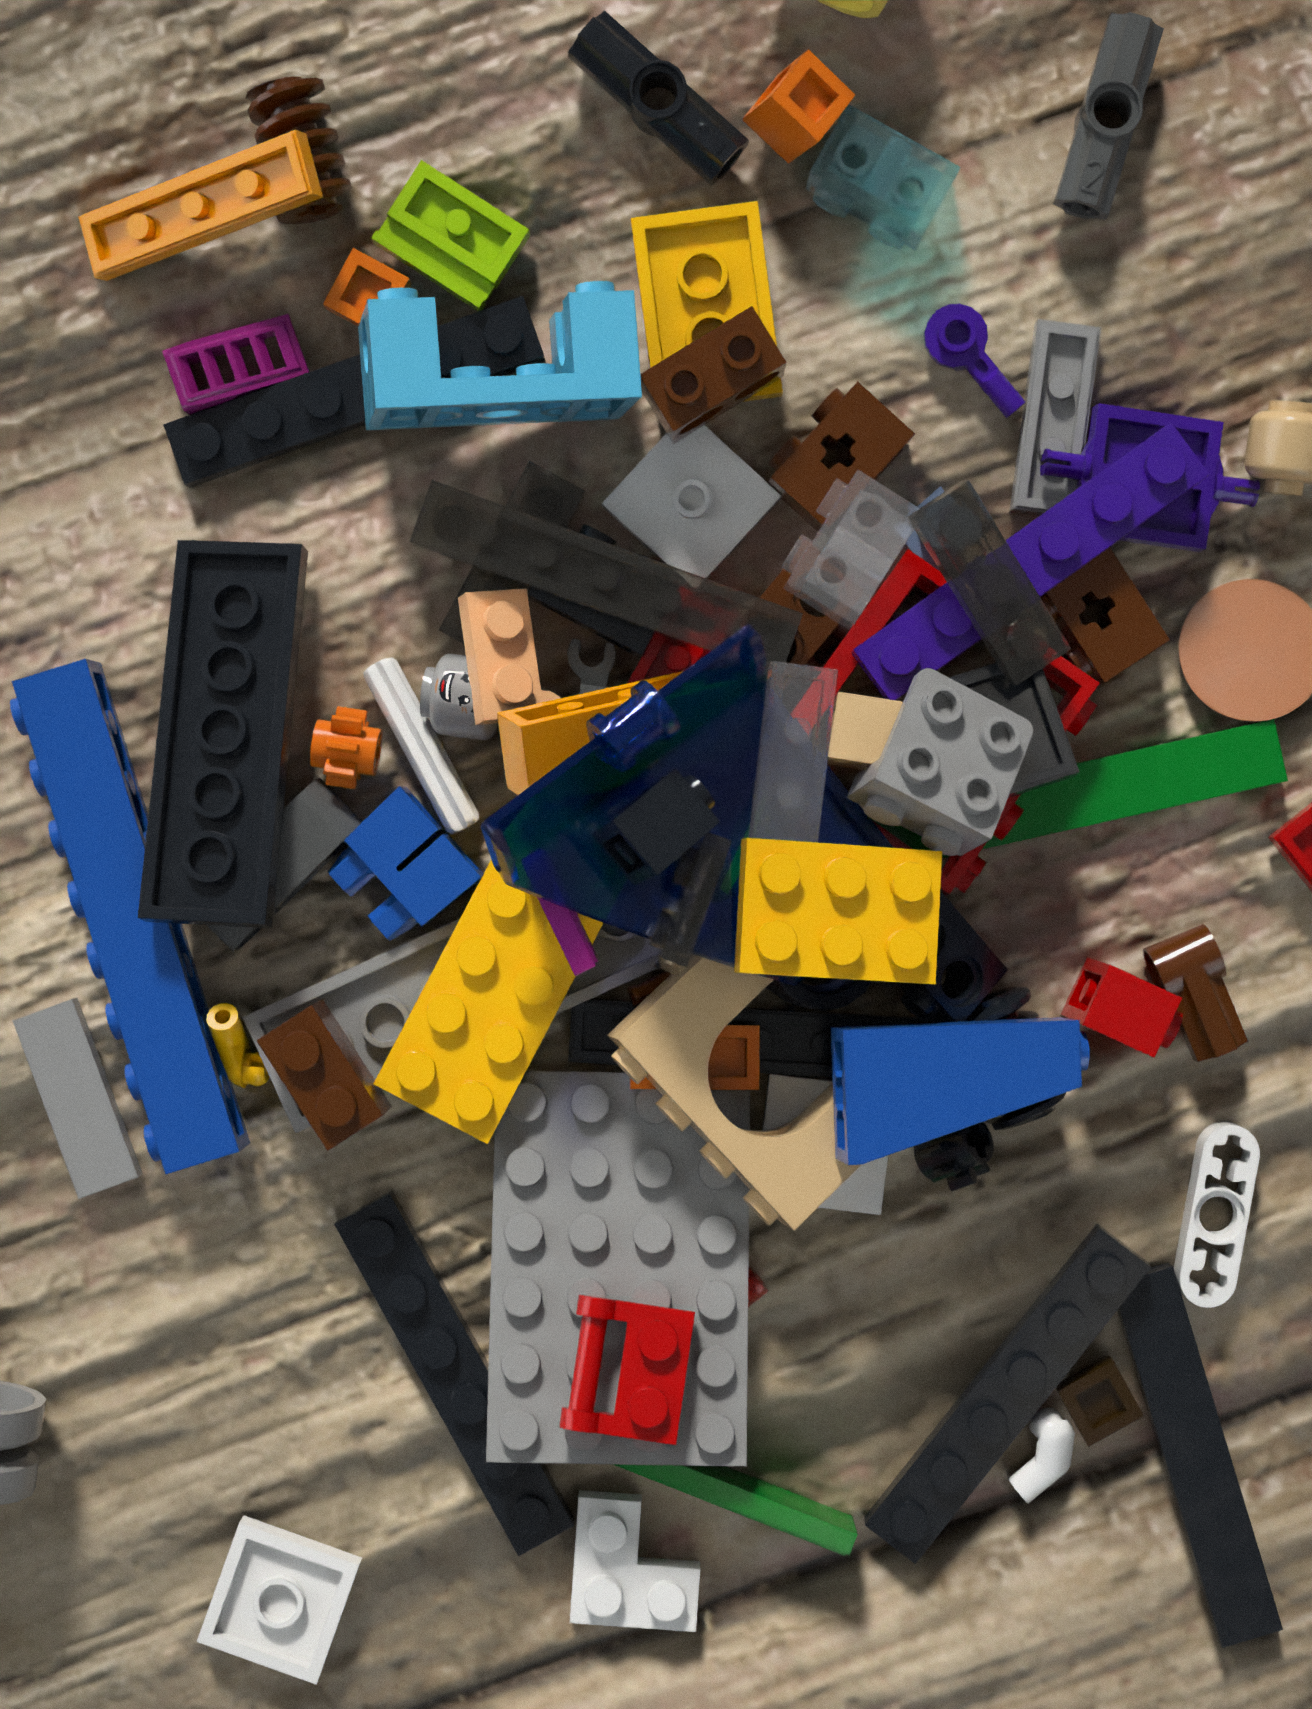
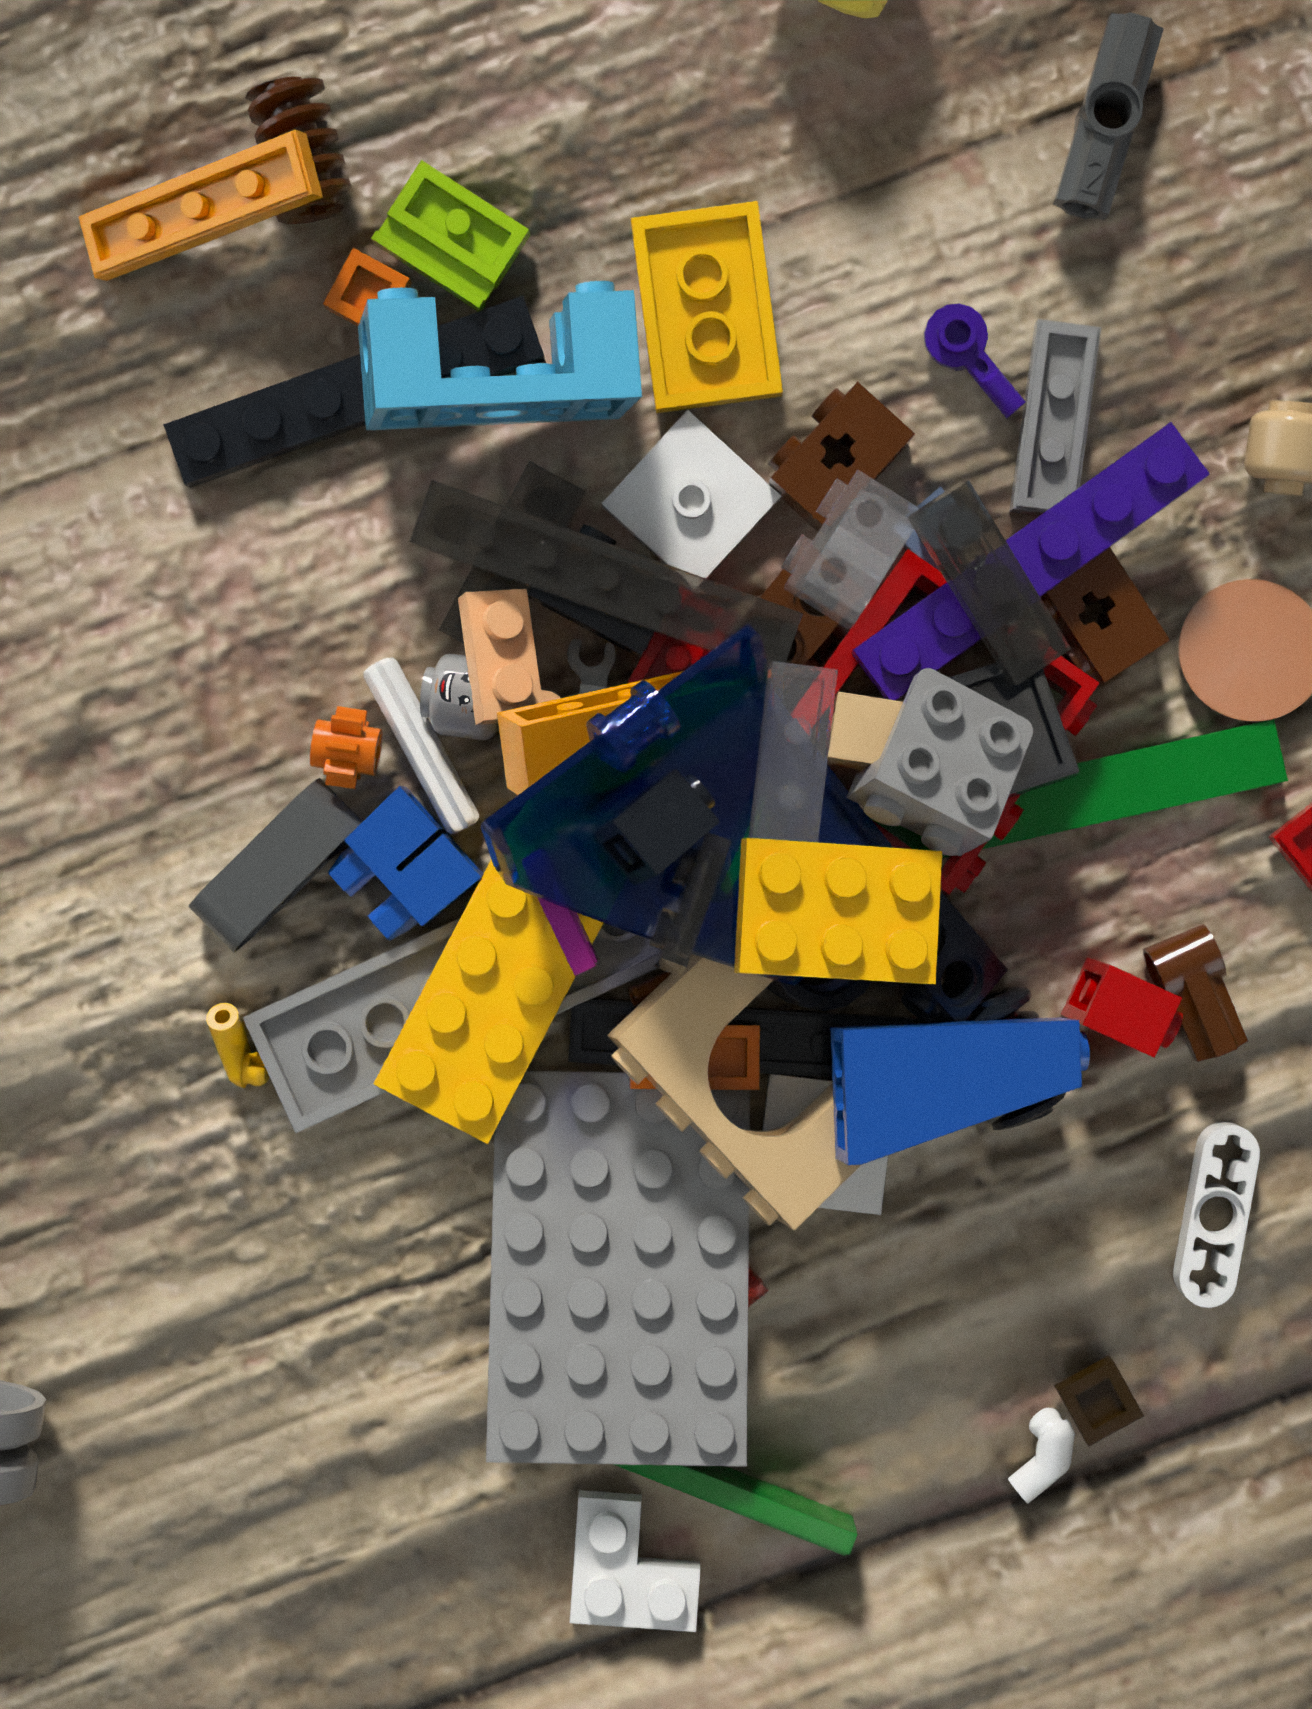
blue brick [10,658,250,1174] -> none
light grey tile [13,997,143,1199] -> none
black plate [138,540,308,928] -> none
magenta slope [162,314,310,415] -> none
white plate [197,1515,362,1685] -> none
reddish brown brick [256,1000,392,1151] -> none
black plate [334,1190,575,1556] -> none
red plate [559,1294,695,1445] -> none
black piece [568,10,749,186] -> none
reddish brown brick [640,306,787,444] -> none
orange brick [742,49,855,164] -> none
clear light blue brick [806,104,961,251] -> none
black plate [864,1223,1151,1564] -> none
black gear [914,1122,994,1191] -> none
dark purple plate [1040,403,1260,552] -> none
black tile [1117,1262,1283,1648] -> none

